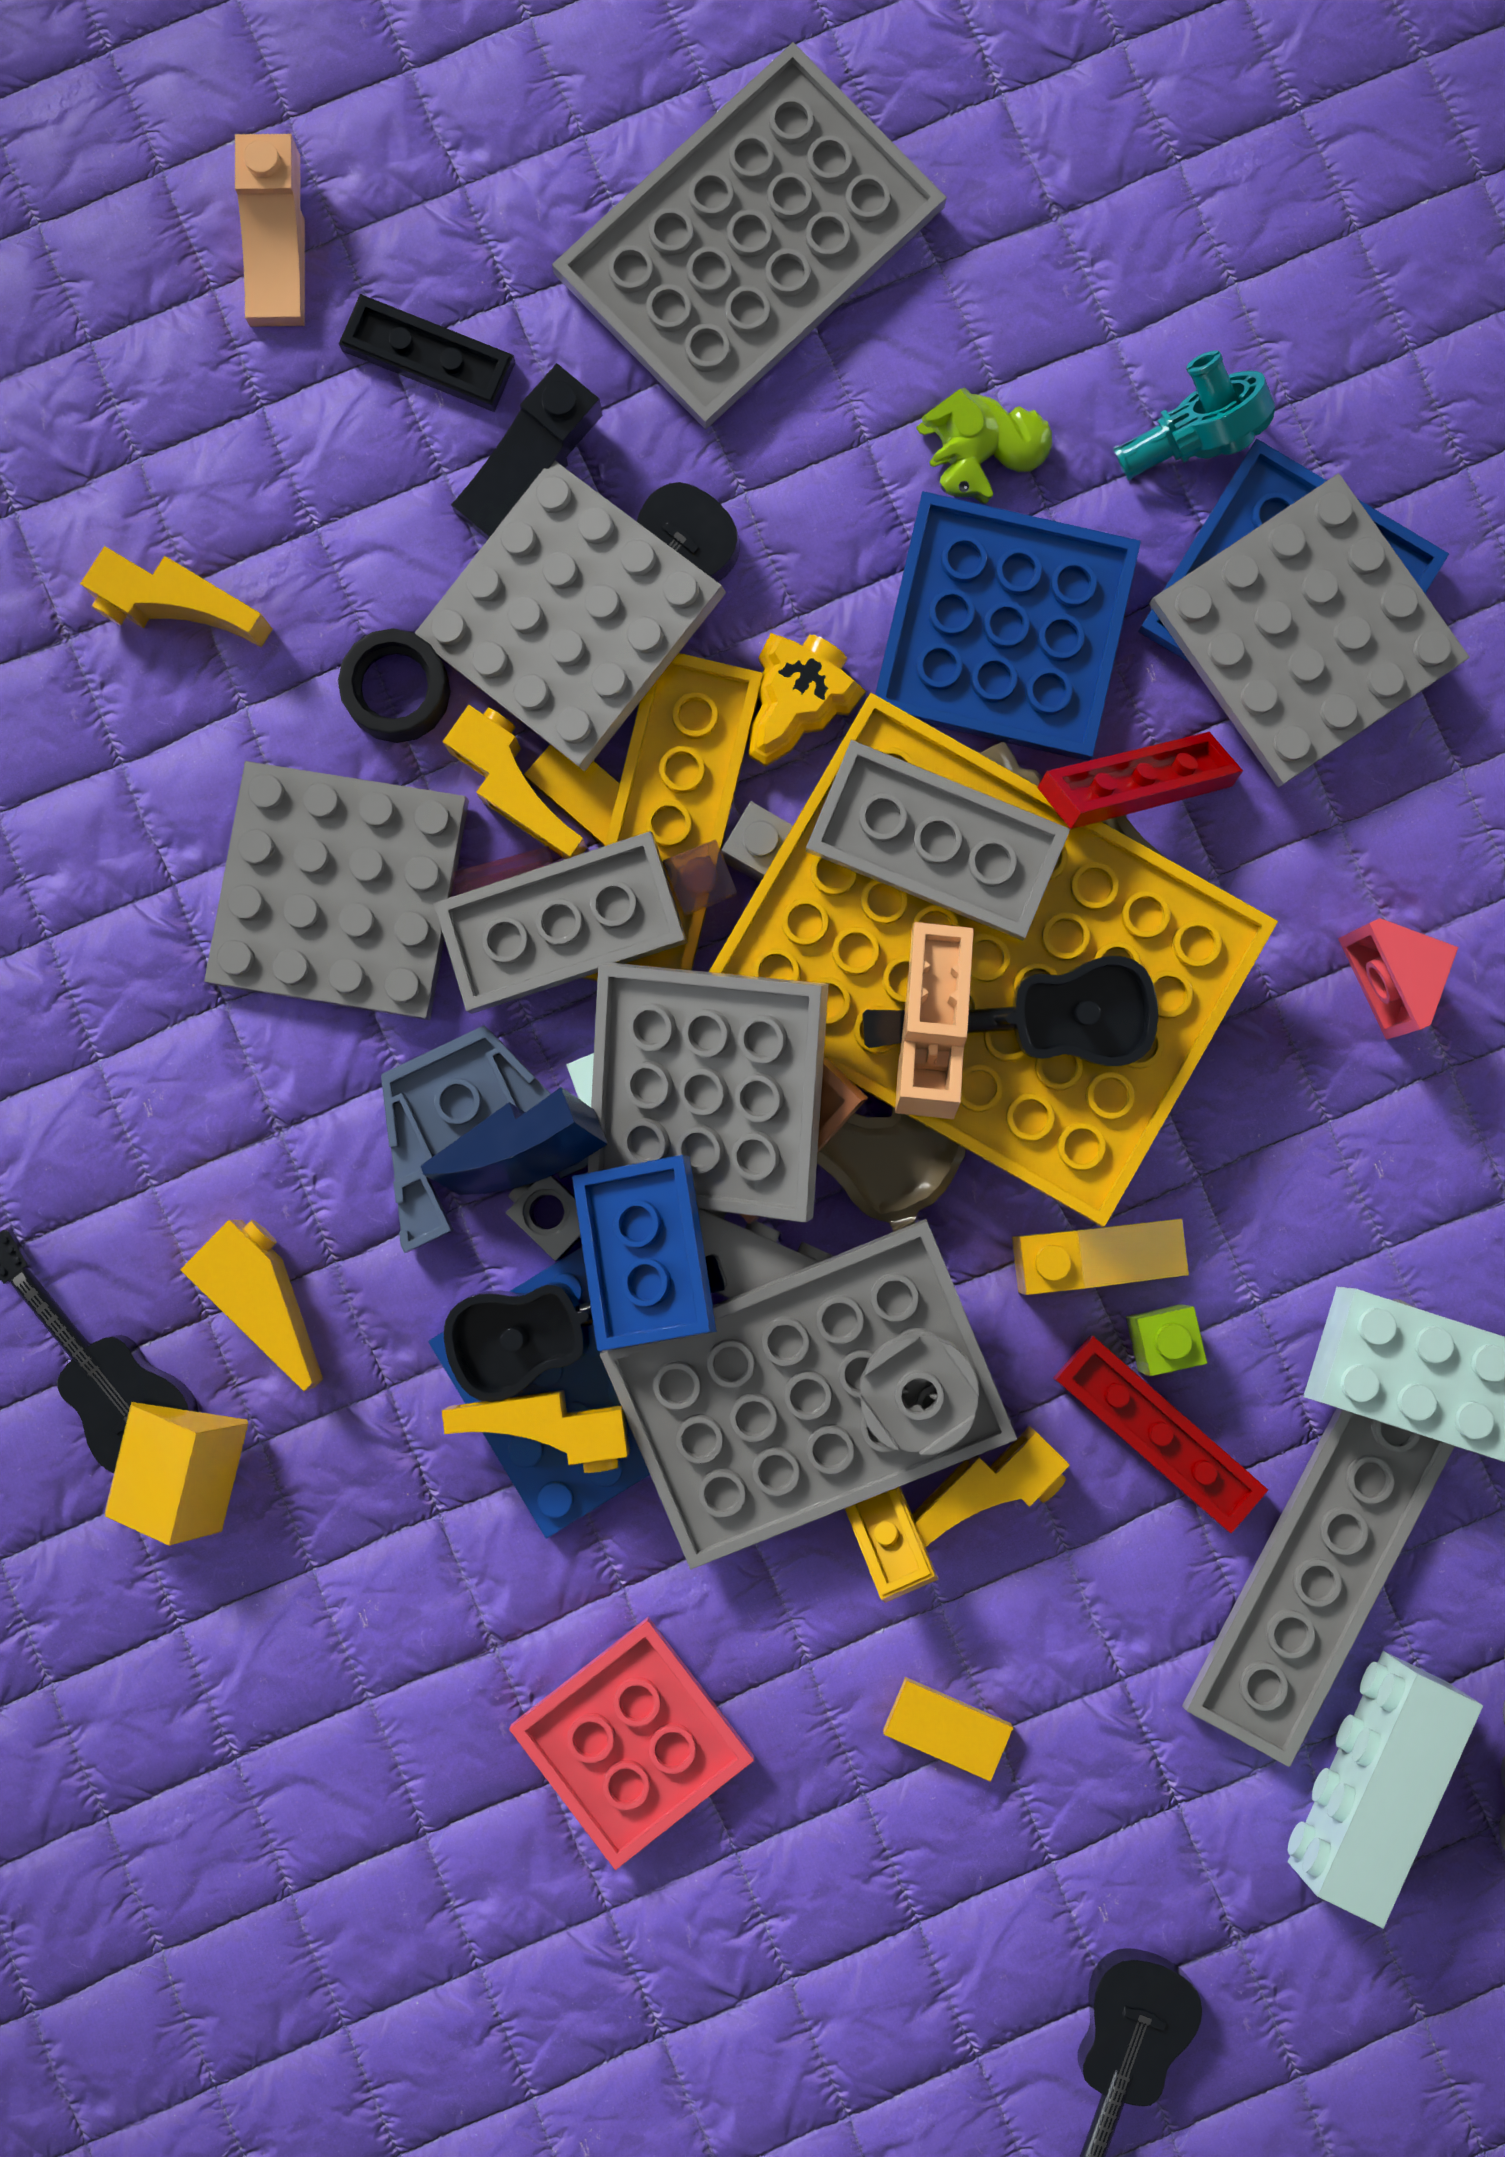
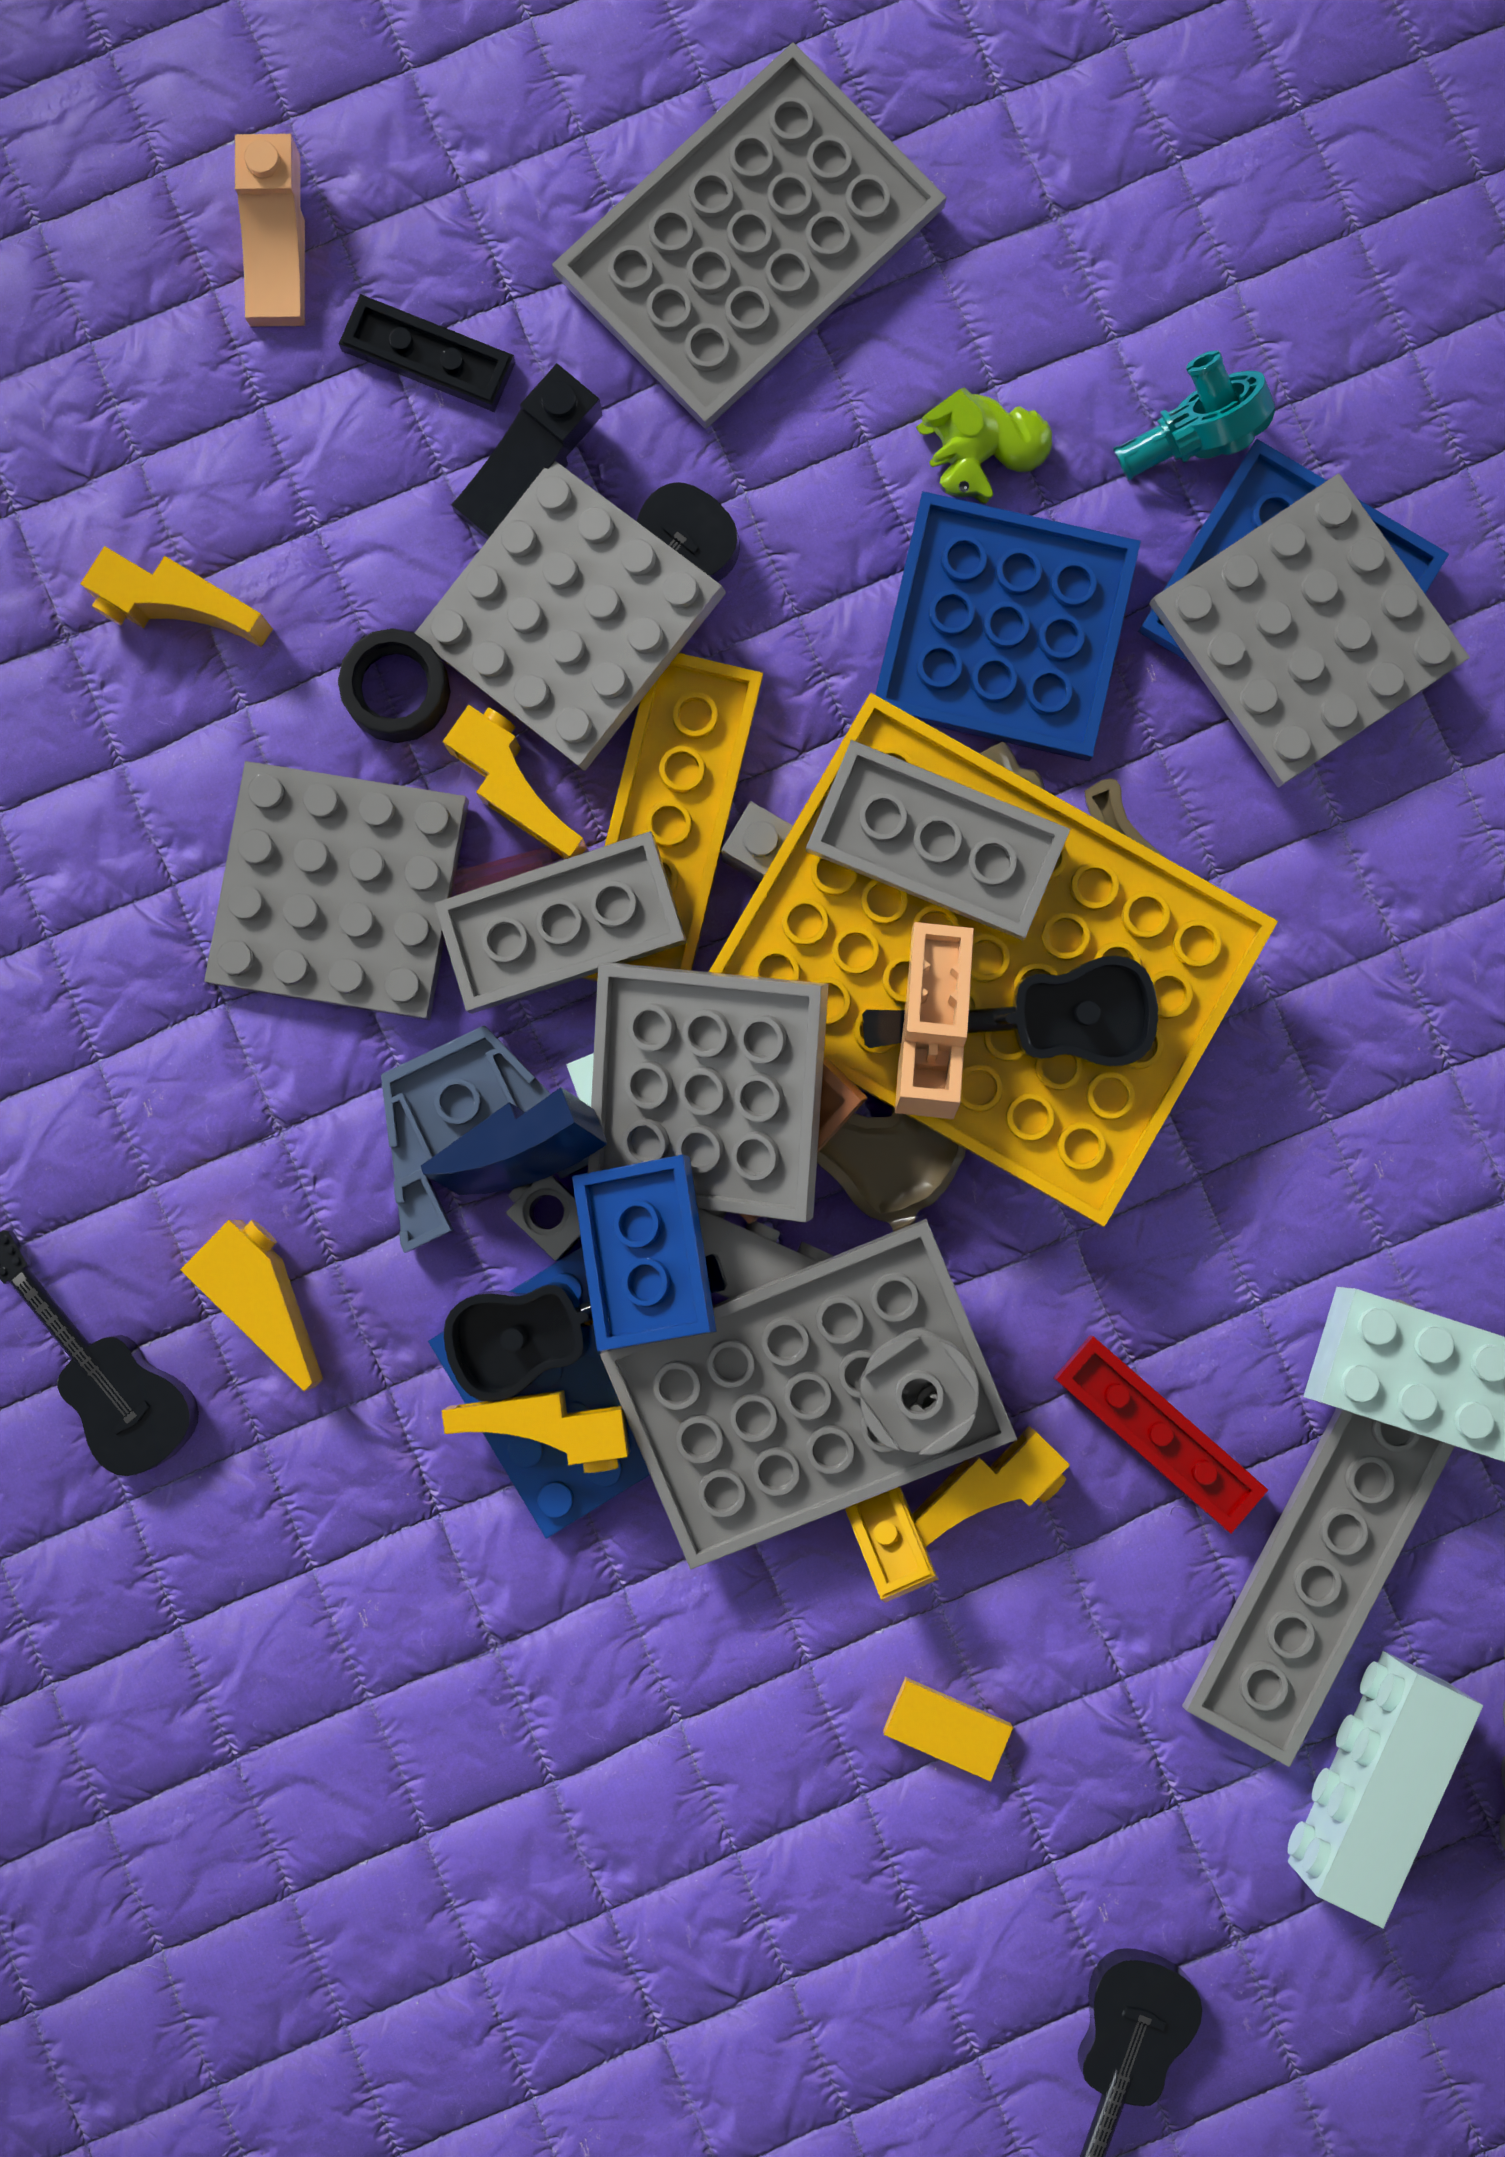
yellow slope [105,1402,248,1546] -> none
coral plate [509,1616,754,1870] -> none
yellow tile [524,745,620,846] -> none
plate [663,839,737,916] -> none
yellow rock [749,633,867,767] -> none
yellow slope [1012,1219,1189,1295] -> none
red plate [1037,732,1243,829] -> none
lime brick [1125,1304,1208,1376] -> none
coral slope [1338,918,1458,1040] -> none

